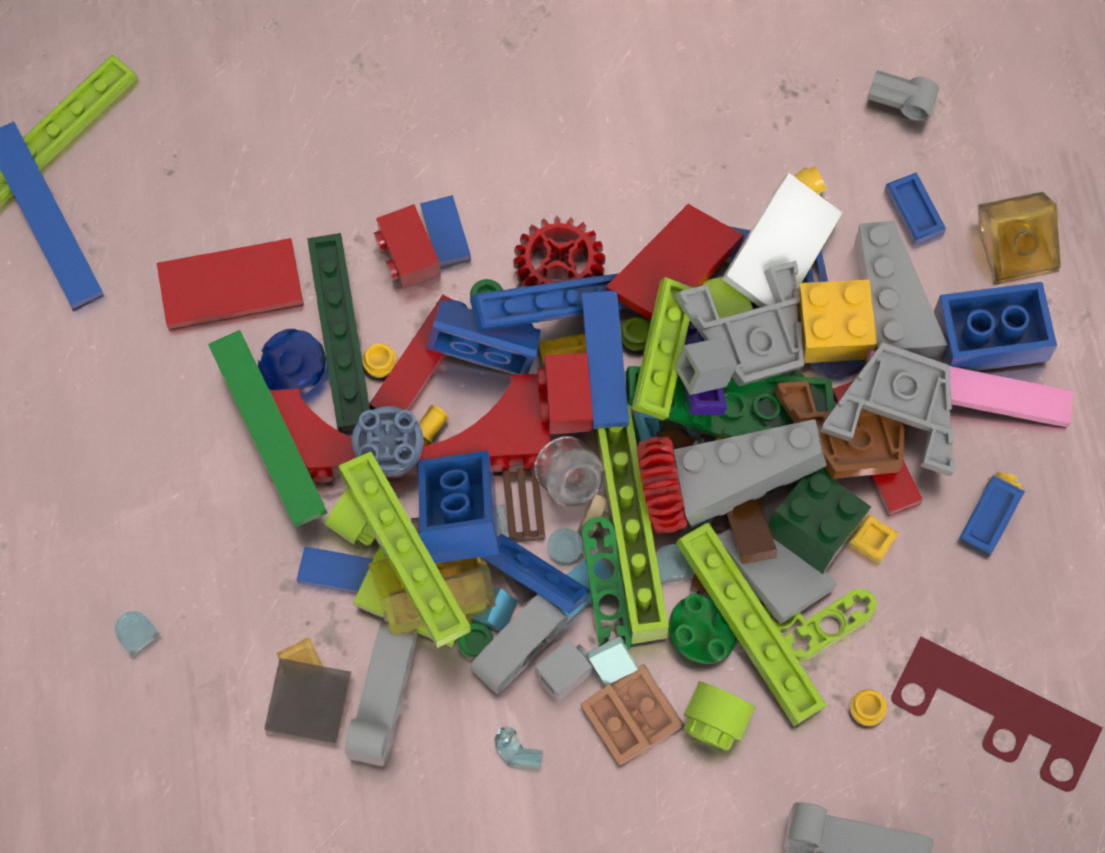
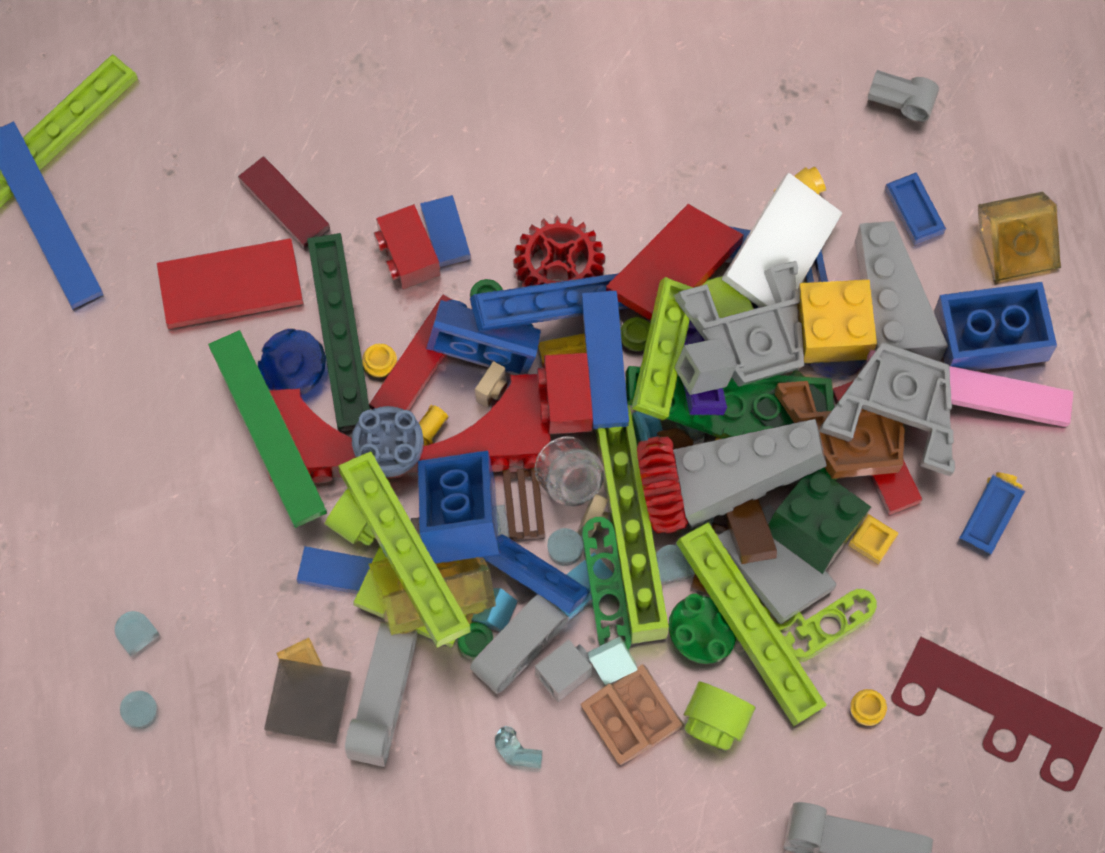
none -> clear light blue tile [120,691,158,729]
none -> dark red tile [238,156,330,249]
none -> tan plate [475,361,508,408]

